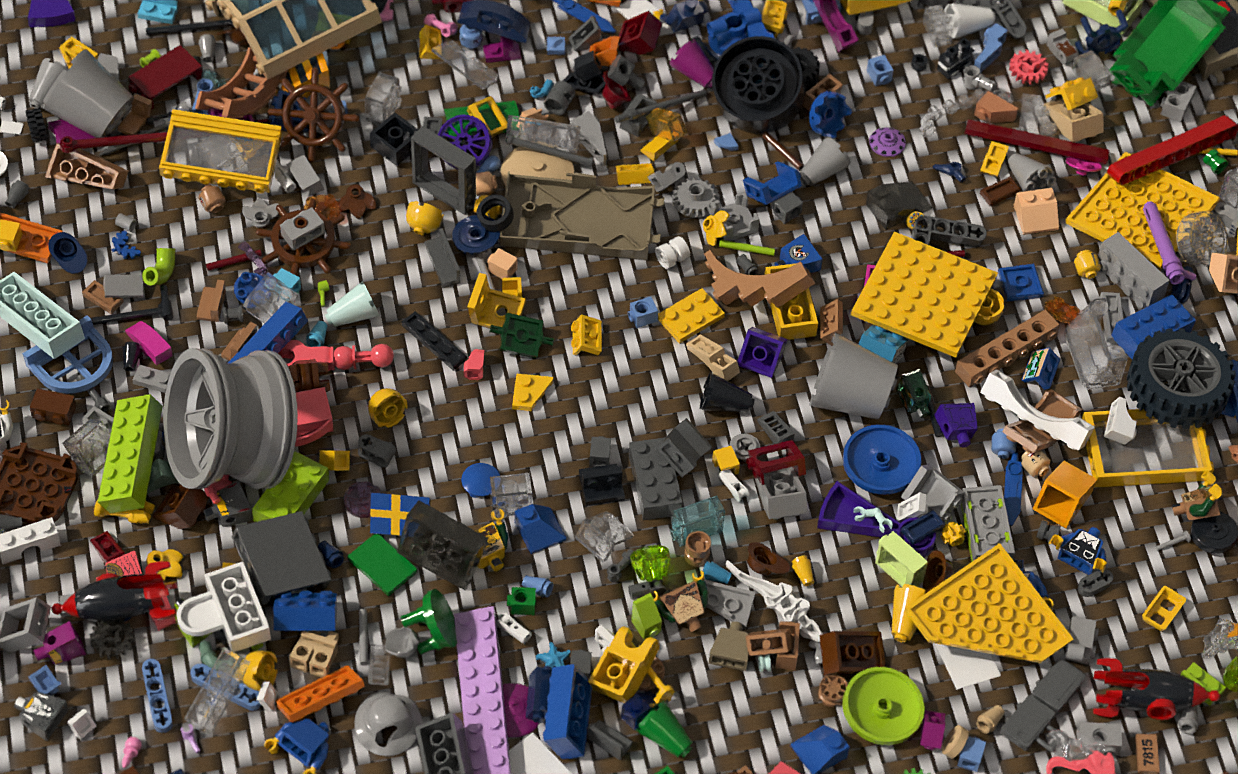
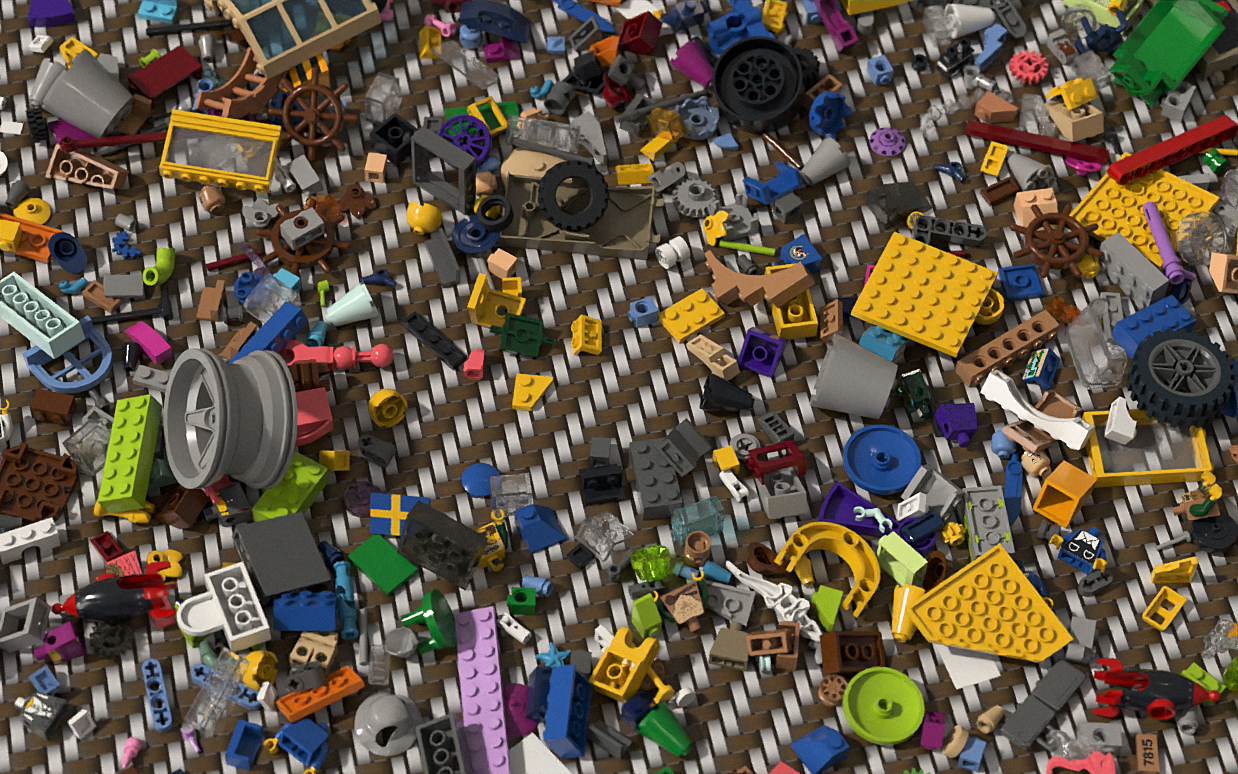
none -> yellow dish [13,198,51,225]
none -> white tile [28,35,53,53]
none -> dark azure arm [59,277,89,294]
none -> blue panel [225,720,264,771]
none -> dark grey piece [285,661,327,692]
none -> dark azure piece [333,561,359,640]
none -> dark blue animal [360,269,397,288]
none -> light nougat brick [365,153,387,183]
none -> black tyre [537,160,610,231]
none -> black tile [567,542,595,570]
none -> pin [673,562,700,581]
none -> sand blue plate [674,96,720,140]
none -> white tile [674,687,695,707]
none -> yellow piece [774,522,880,617]
none -> lime slope [811,585,843,633]
none -> clear blue tile [838,298,857,317]
none -> reddish brown brick [1010,204,1103,278]
none -> clear cylinder [1061,3,1097,39]
none -> black hand [1104,130,1119,154]
none -> yellow wing [1151,557,1198,583]
none -> light grey piece [1177,173,1210,191]

